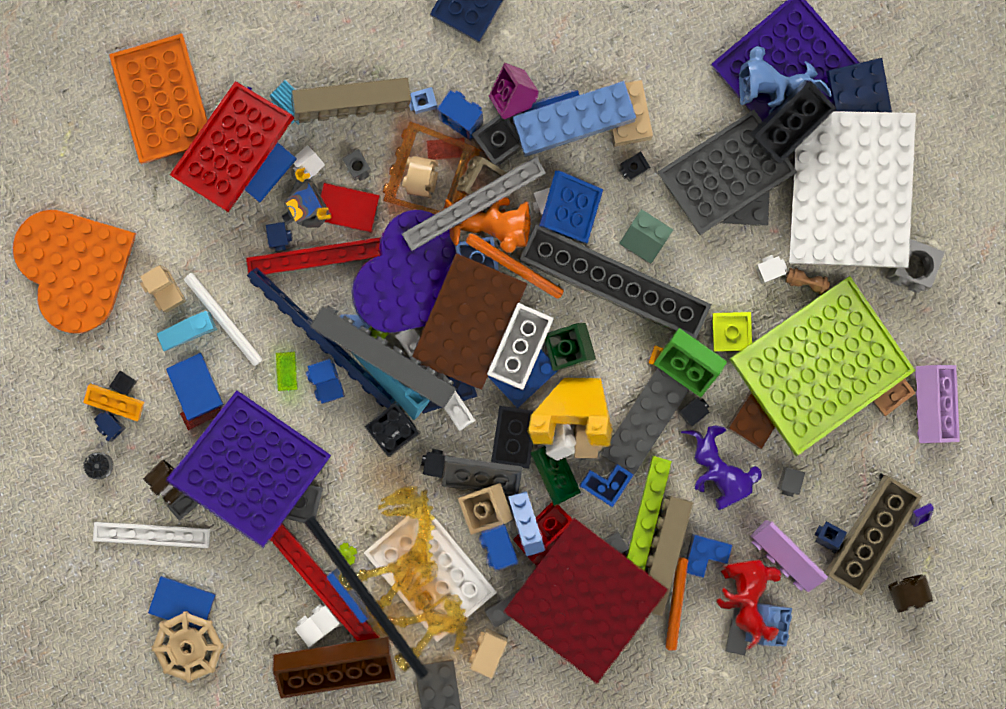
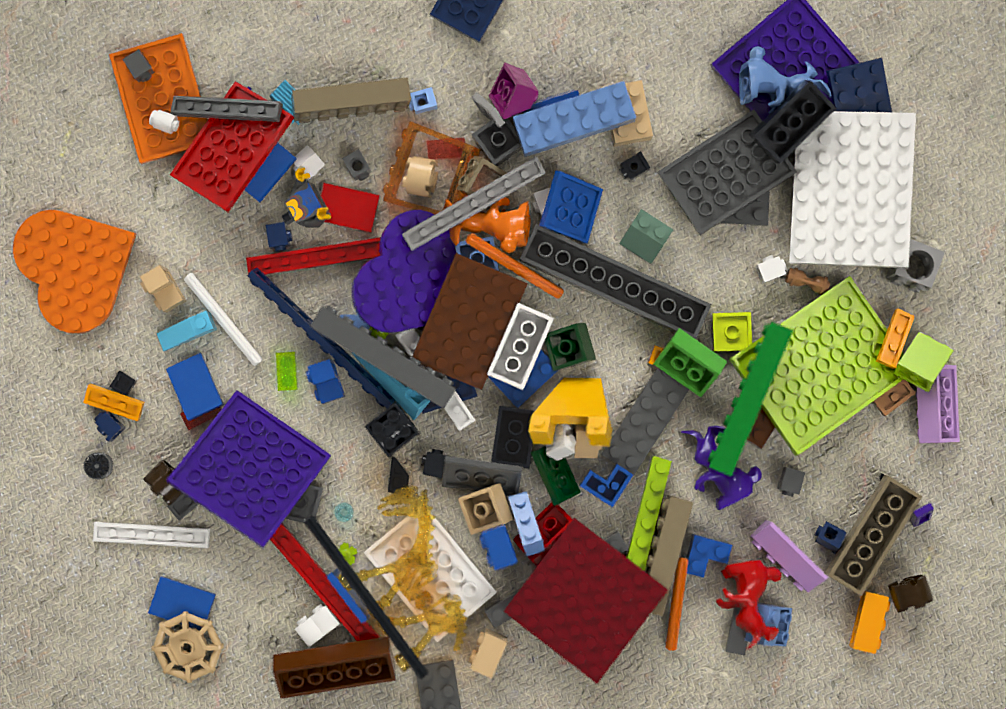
blue brick [437,90,483,141] -> none
black brick [678,397,710,427] -> none
none -> dark grey brick [123,49,155,82]
none -> white brick [149,110,180,134]
none -> dark grey tile [170,96,283,122]
none -> clear light blue plate [334,503,354,522]
none -> black tile [388,457,409,495]
none -> light grey tile [472,93,505,127]
none -> green brick [707,321,793,476]
none -> light orange brick [849,591,890,654]
none -> light orange plate [876,308,915,369]
none -> lime panel [894,332,954,393]

